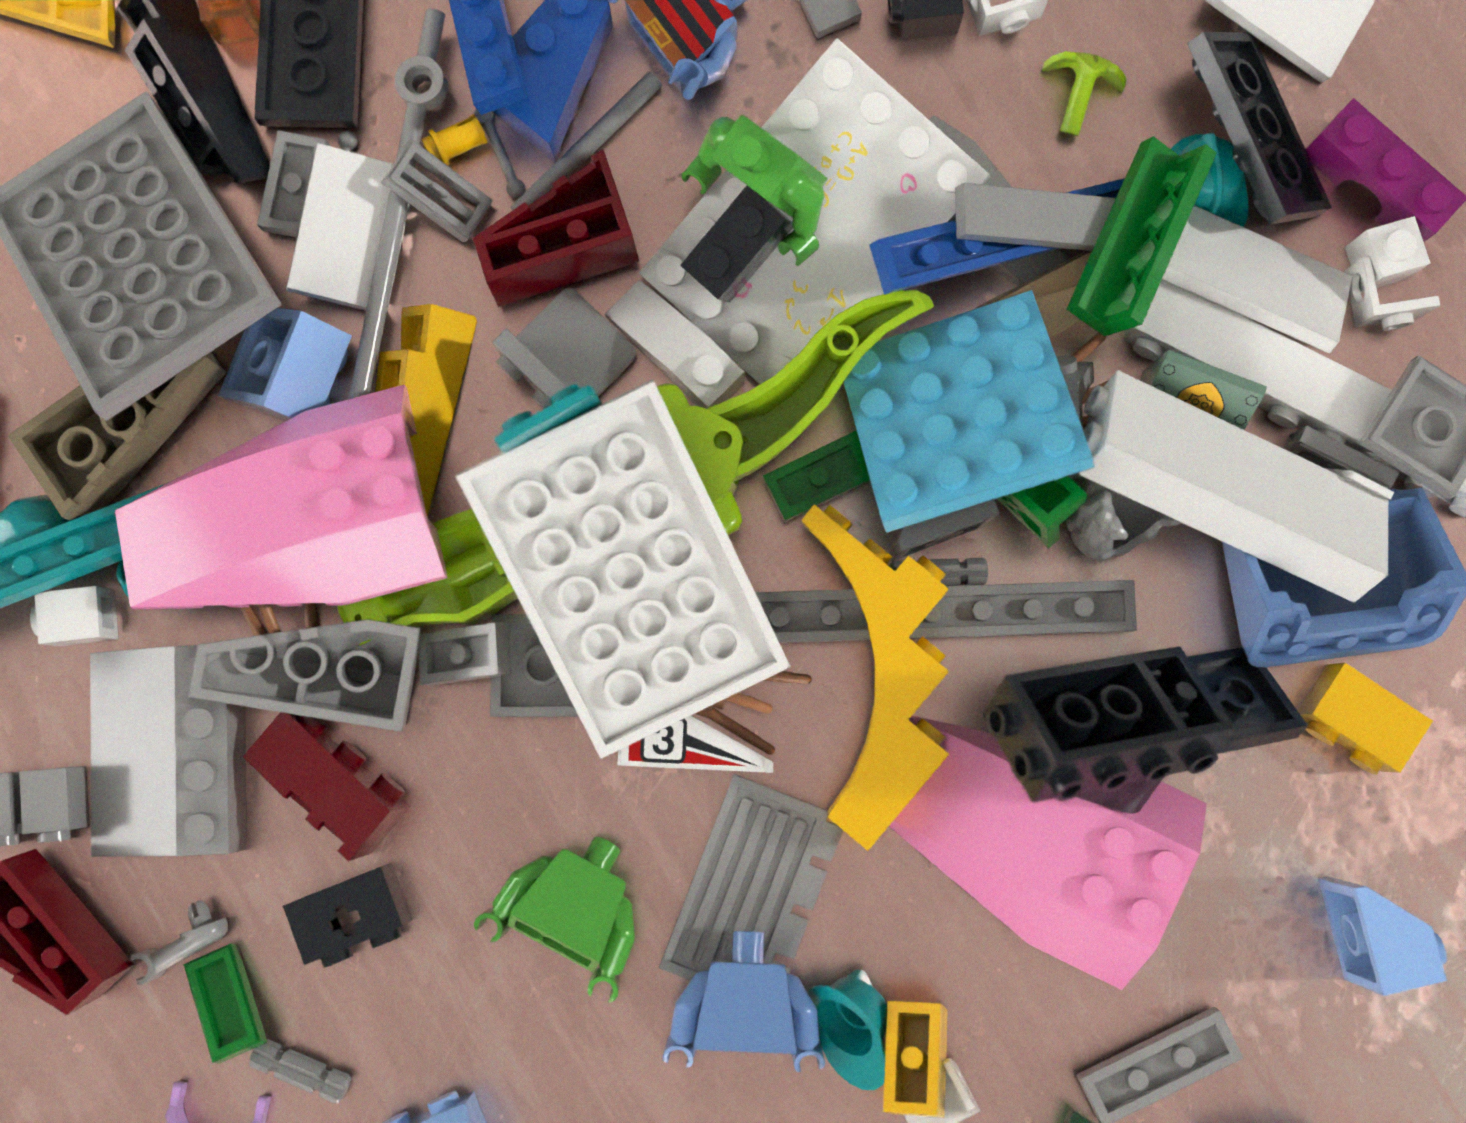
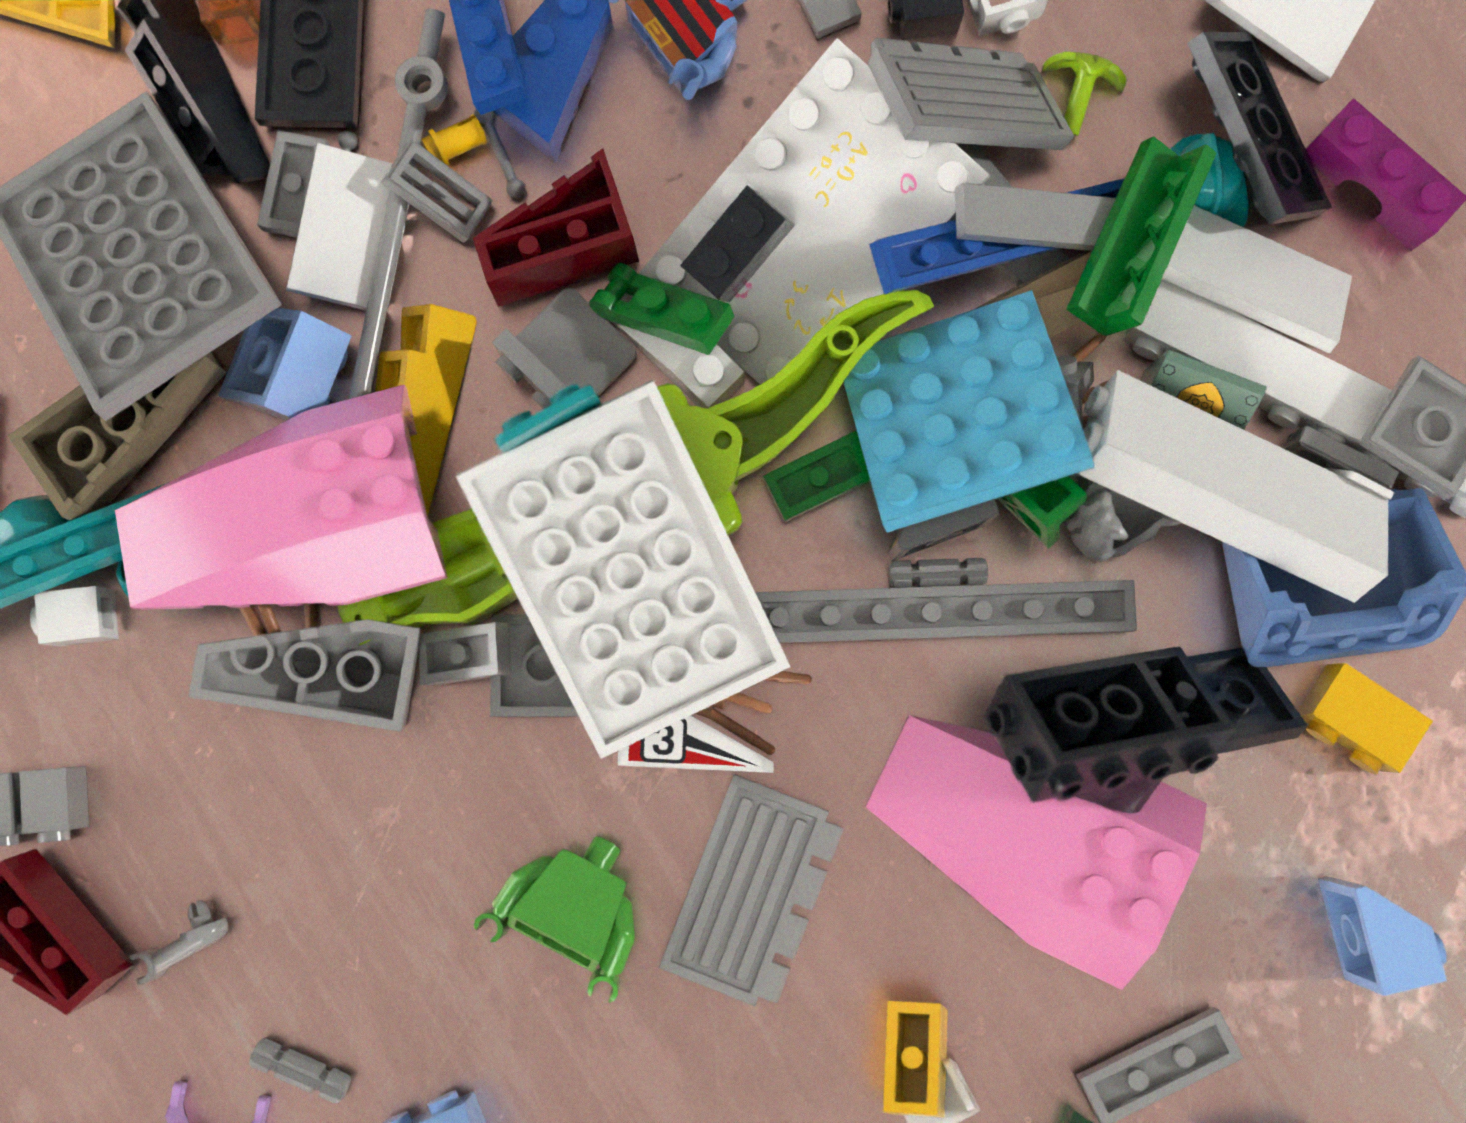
light grey slope [90,645,247,857] -> none
green tile [183,943,268,1064] -> none
dark red wedge [243,712,411,861] -> none
black brick [283,863,413,968] -> none
light grey bar [510,71,662,211] -> none
medium blue torso [663,931,825,1072] -> none
bright green torso [682,114,828,266] -> none
yellow arch [801,504,949,851] -> none
teal piece [807,969,887,1090] -> none
white brick [1345,216,1431,293] -> none
white bracket [1345,256,1441,331] -> none
none -> green plate [589,263,735,355]
none -> light grey hinge [867,38,1074,150]

